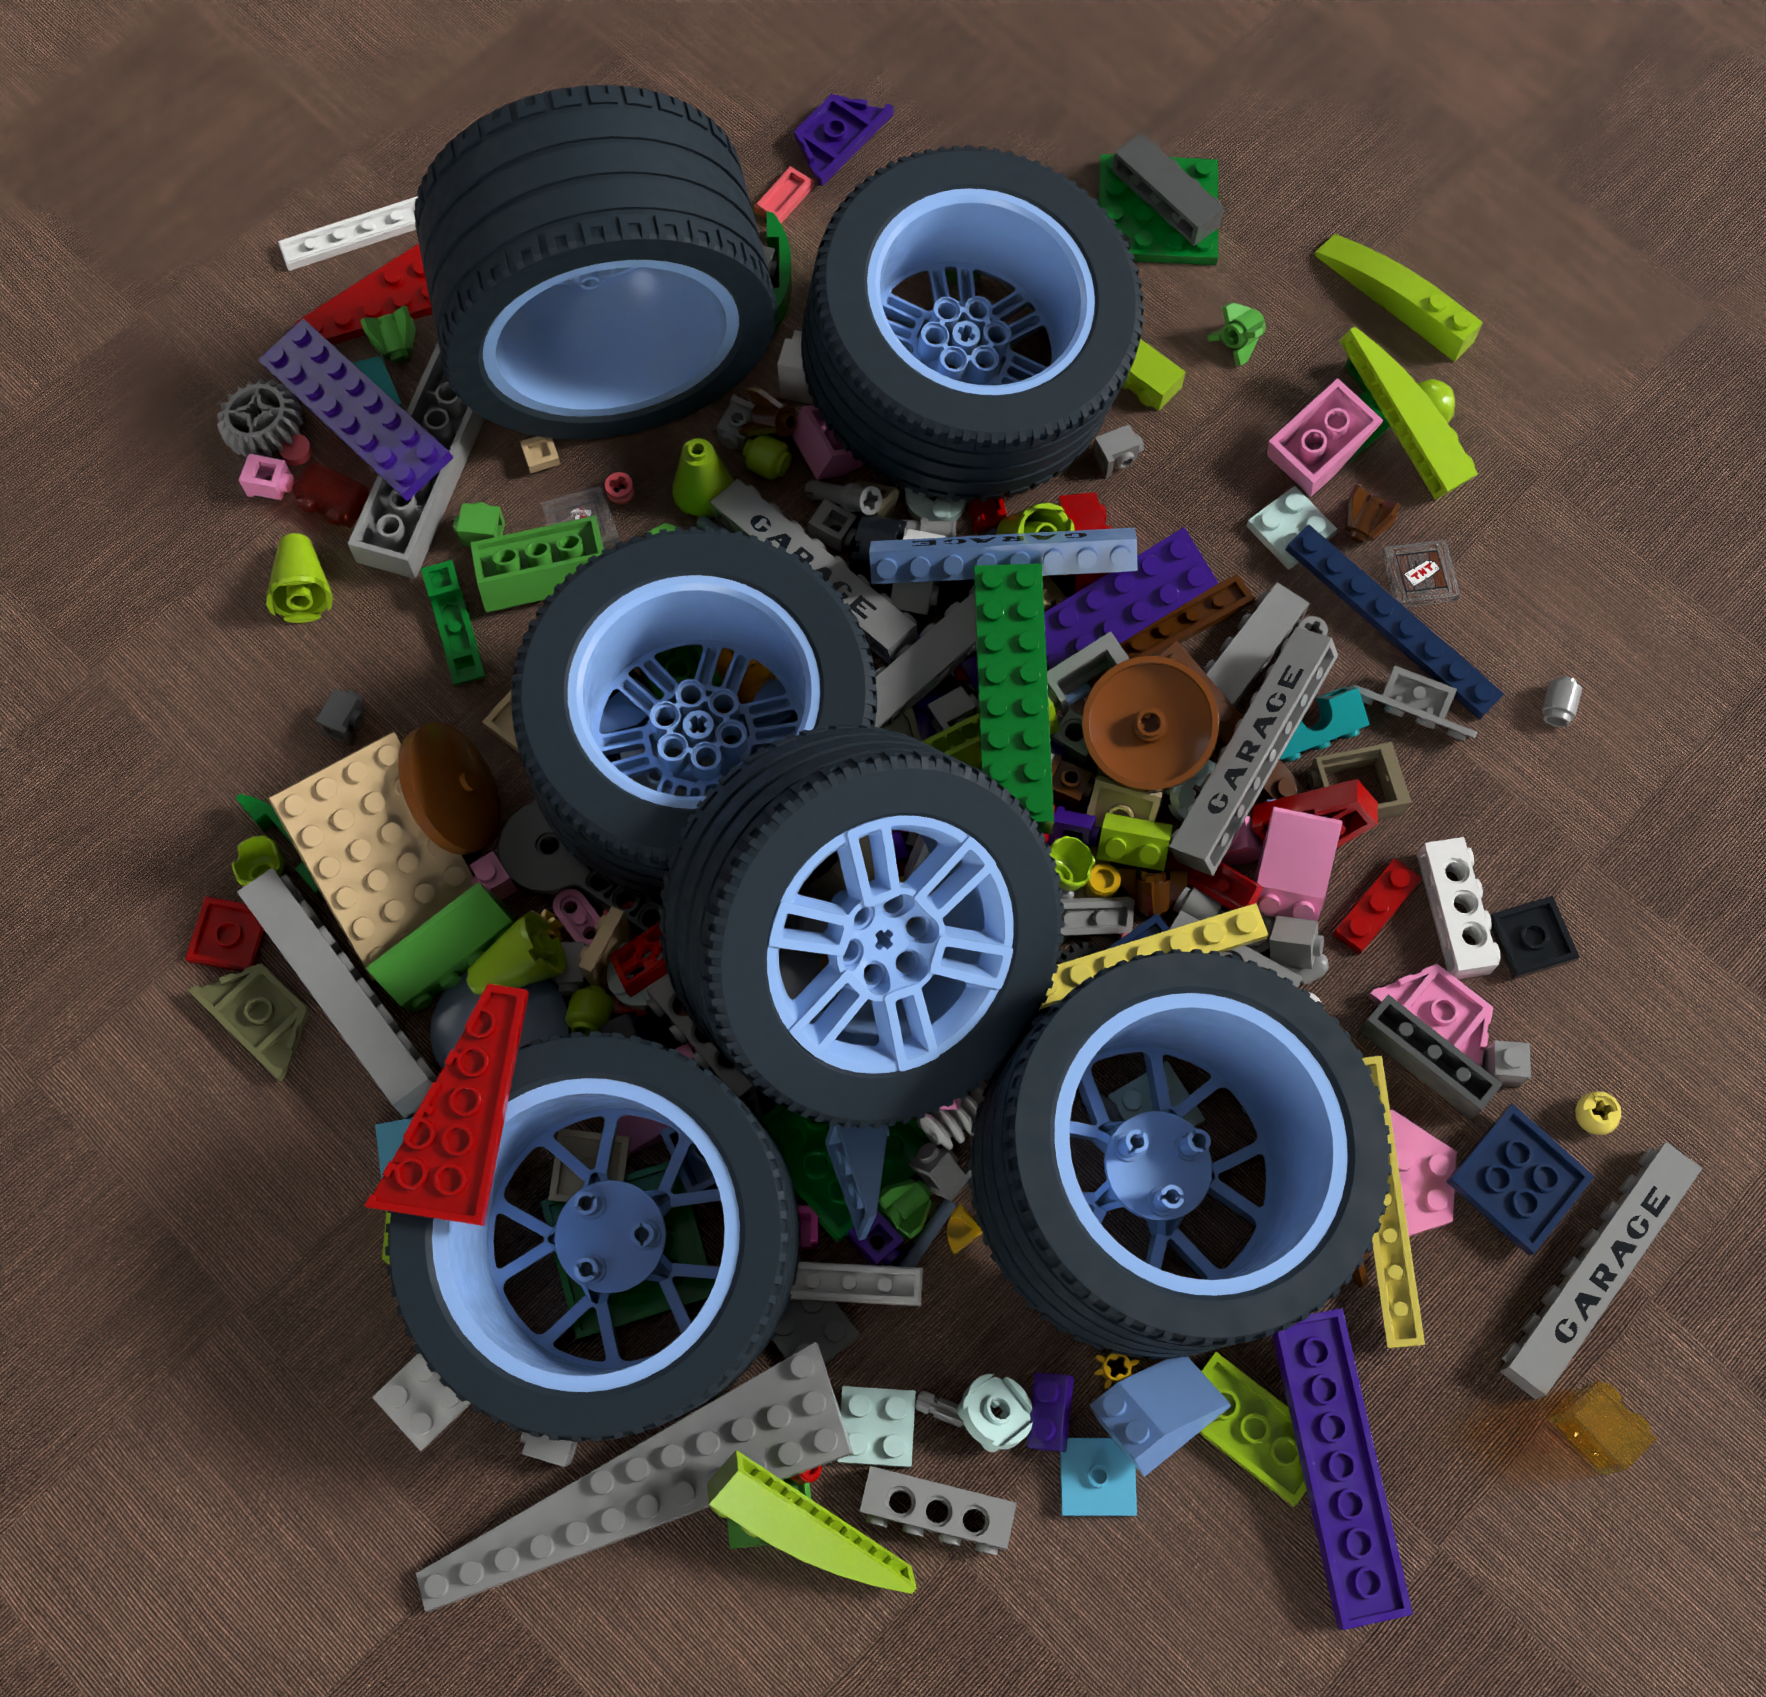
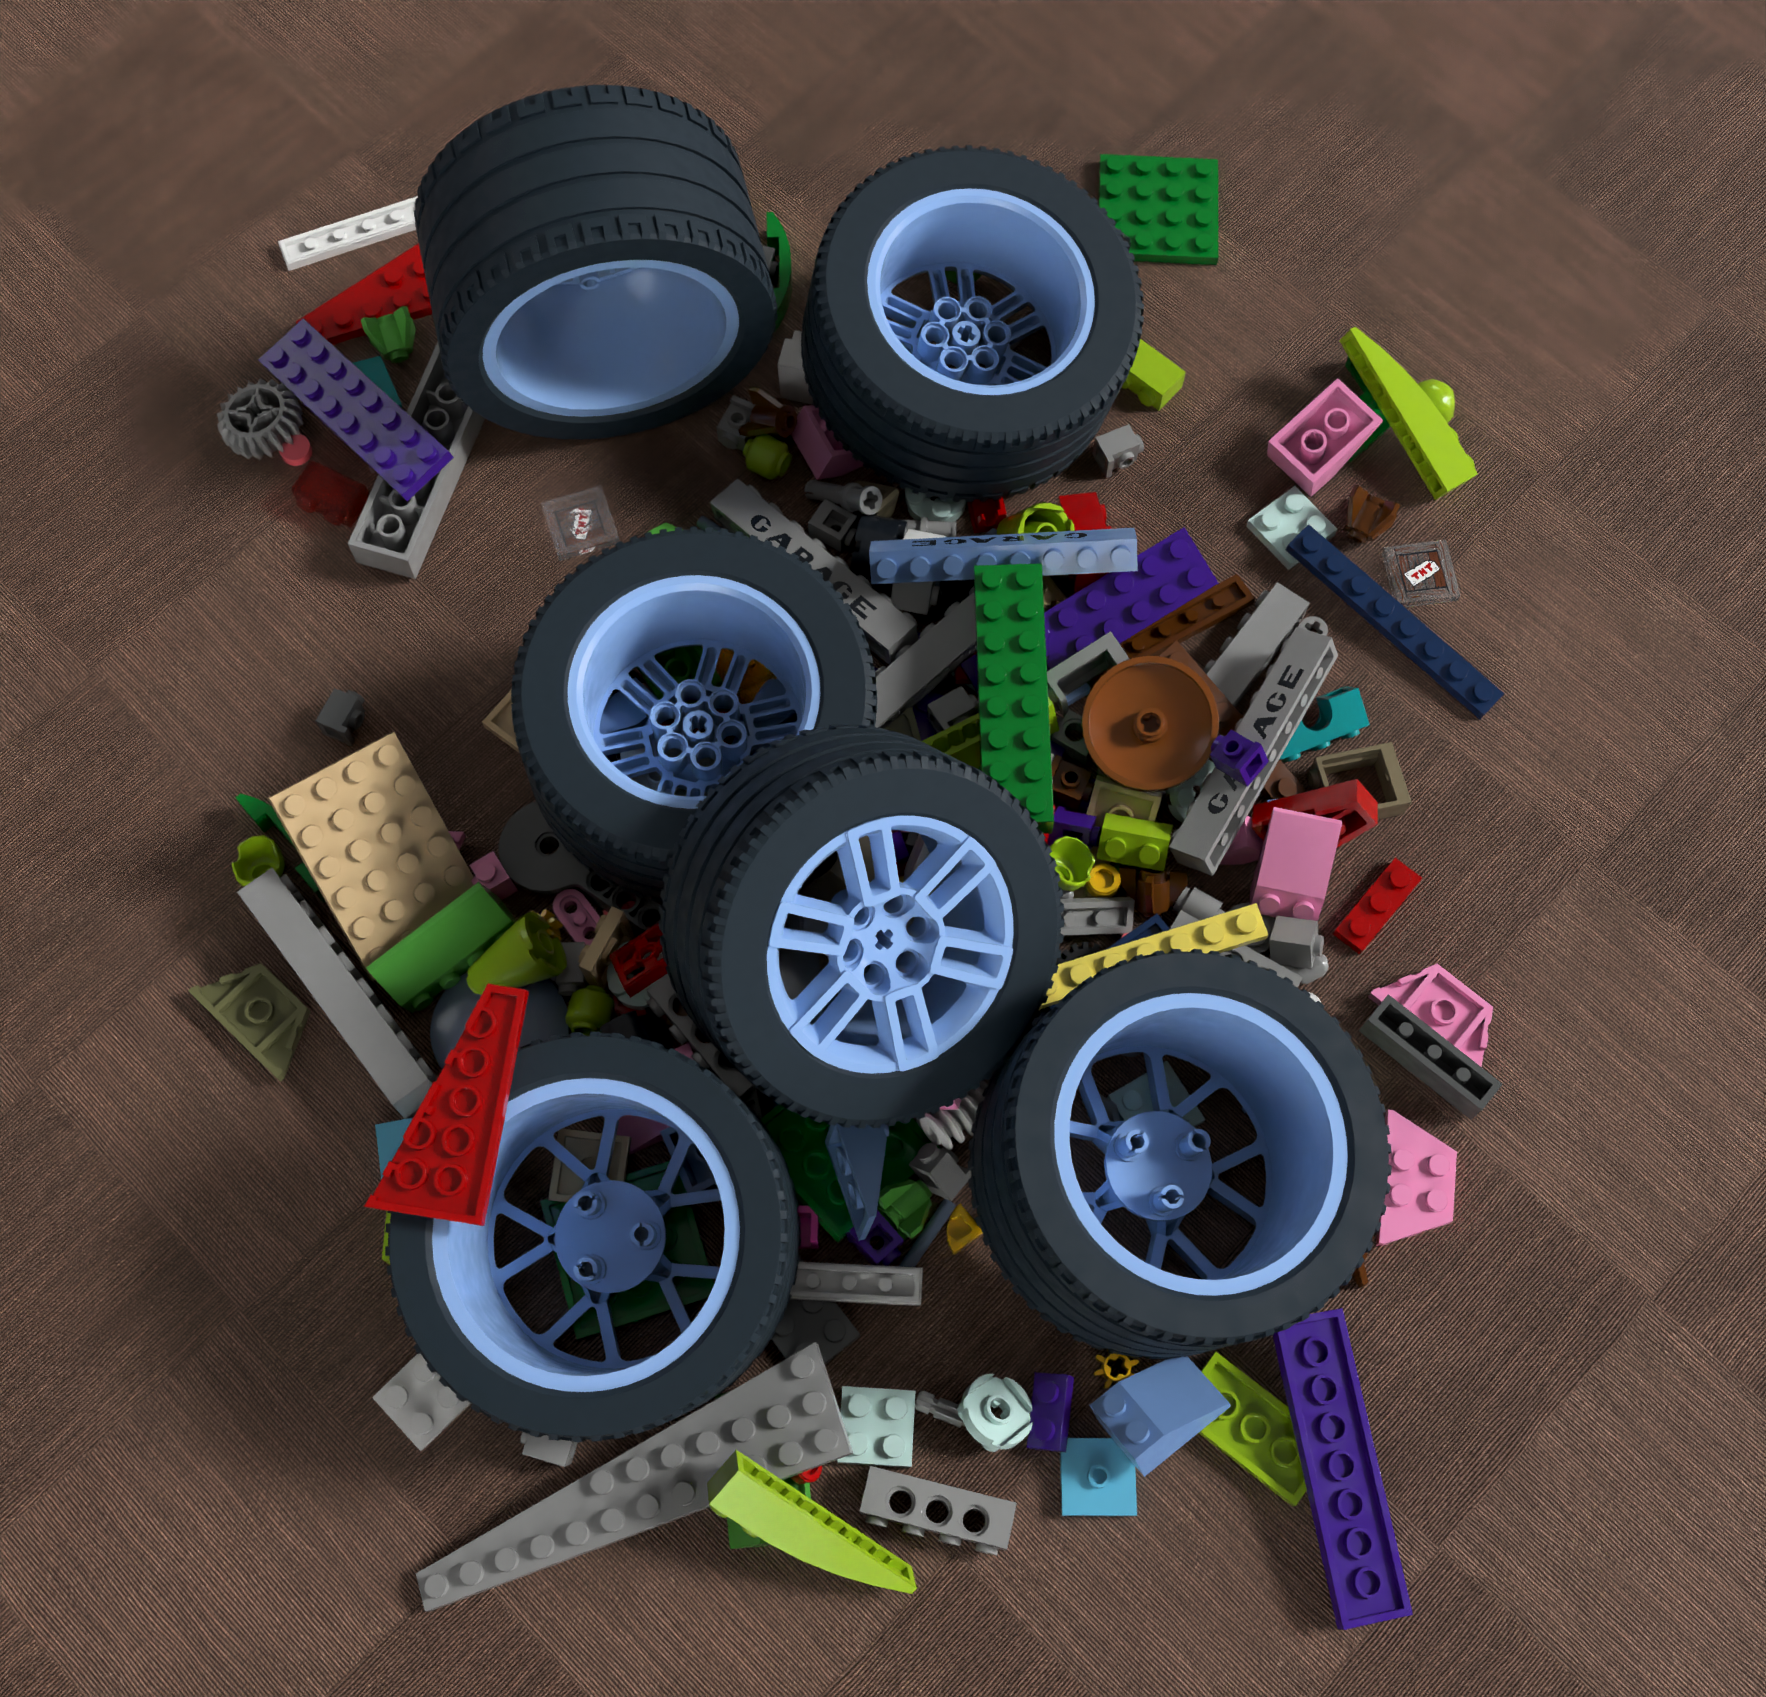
red tile [185,896,266,972] -> none
bright pink brick [239,454,294,500] -> none
lime cone [266,533,333,623] -> none
dark orange dish [398,722,500,855] -> none
green slope [421,560,486,687] -> none
bright green brick [453,502,505,547] -> none
bright green slope [470,515,604,612] -> none
tan plate [520,436,560,473] -> none
coral bush [605,472,635,505] -> none
lime cone [672,438,734,518] -> none
coral tile [754,166,814,223] -> none
dark purple wing [794,94,894,187] -> none
dark grey brick [1112,133,1224,246] -> none
red plate [1165,853,1264,910] -> none
bright green brick [1207,302,1266,366] -> none
lime slope [1315,234,1483,362] -> none
light grey bracket [1350,666,1477,742] -> none
light yellow plate [1362,1056,1425,1349] -> none
white brick [1417,837,1500,979] -> none
dark blue plate [1446,1103,1595,1256] -> none
light grey brick [1483,1040,1531,1088] -> none
black plate [1490,896,1580,980] -> none
light grey brick [1499,1142,1703,1400] -> none
light grey brick [1542,676,1582,727] -> none
clear yellow brick [1547,1380,1657,1476] -> none
light yellow piece [1575,1091,1621,1135] -> none
none -> dark purple brick [1210,729,1269,787]

